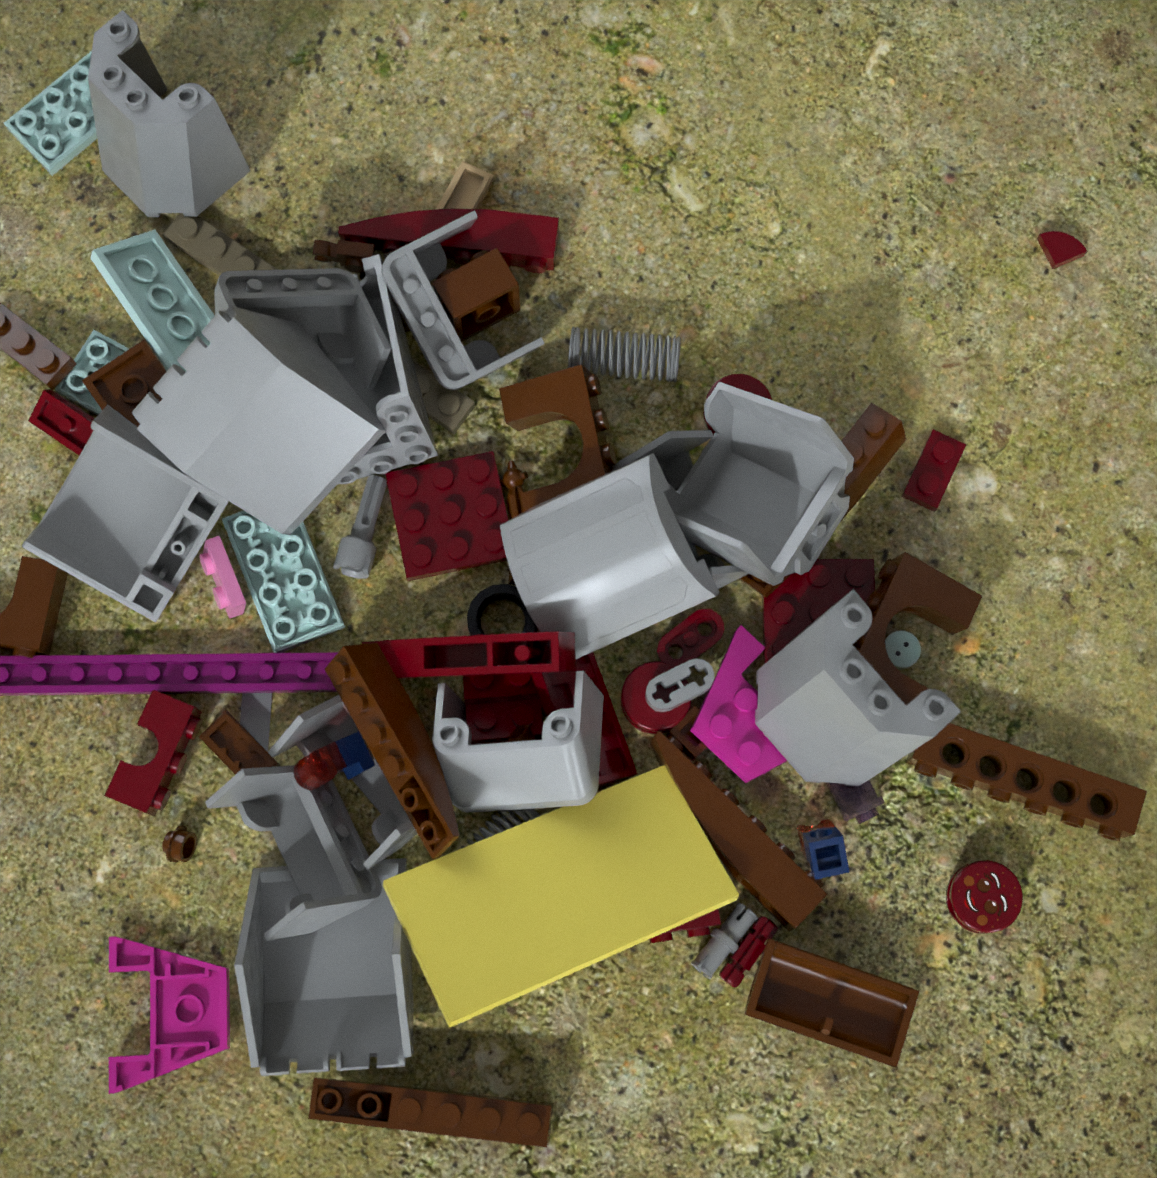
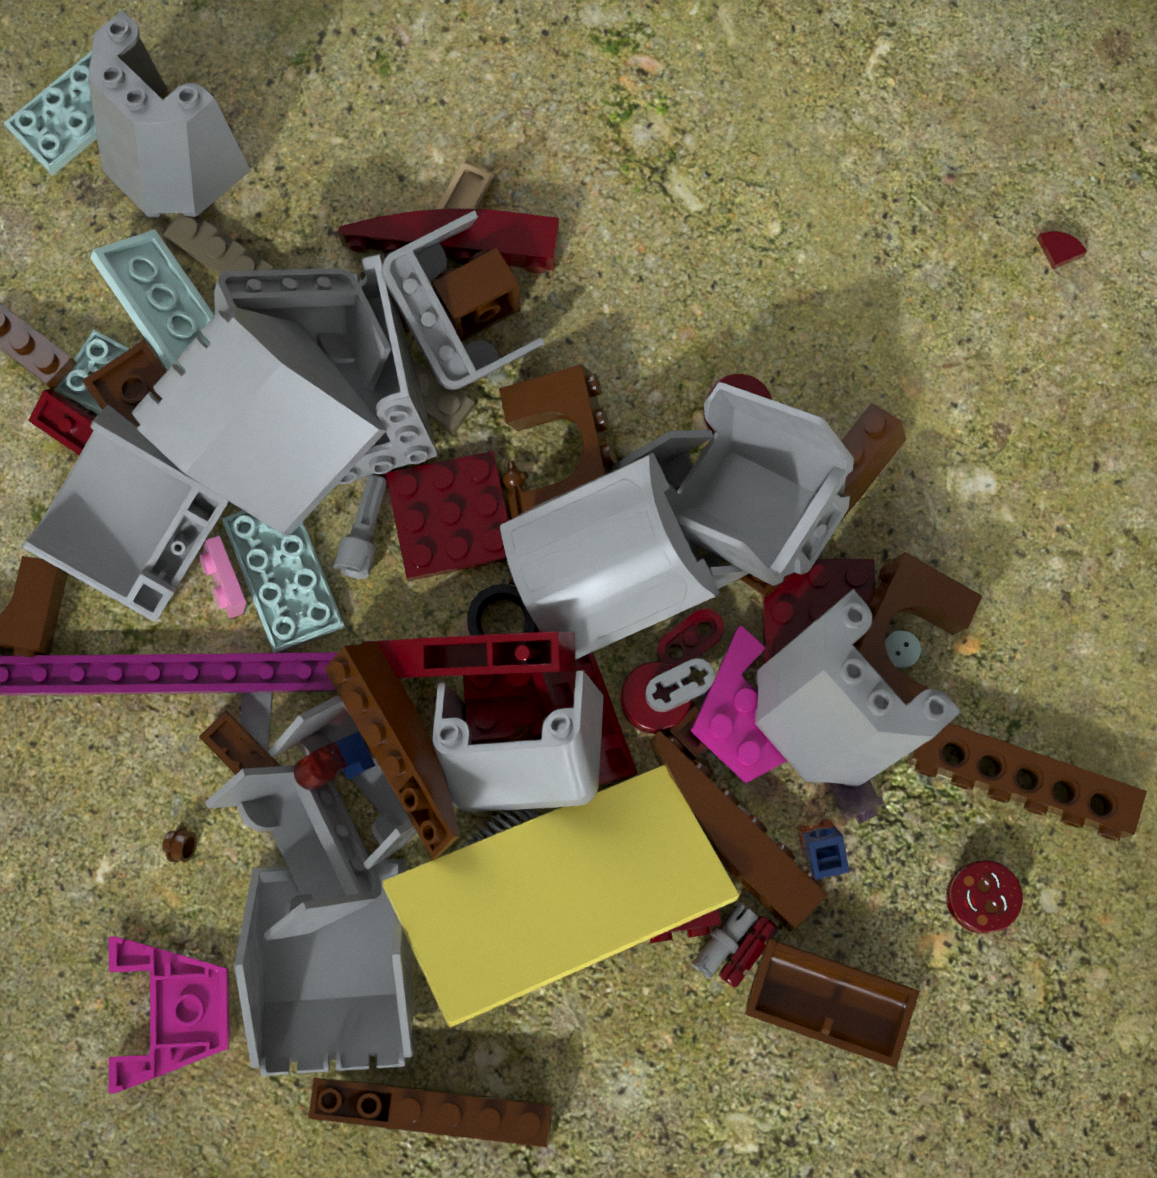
dark red arch [104,690,203,817] -> none
reddish brown plate [312,240,377,273] -> none
light grey piece [568,326,681,383] -> none
dark red plate [901,429,966,512] -> none

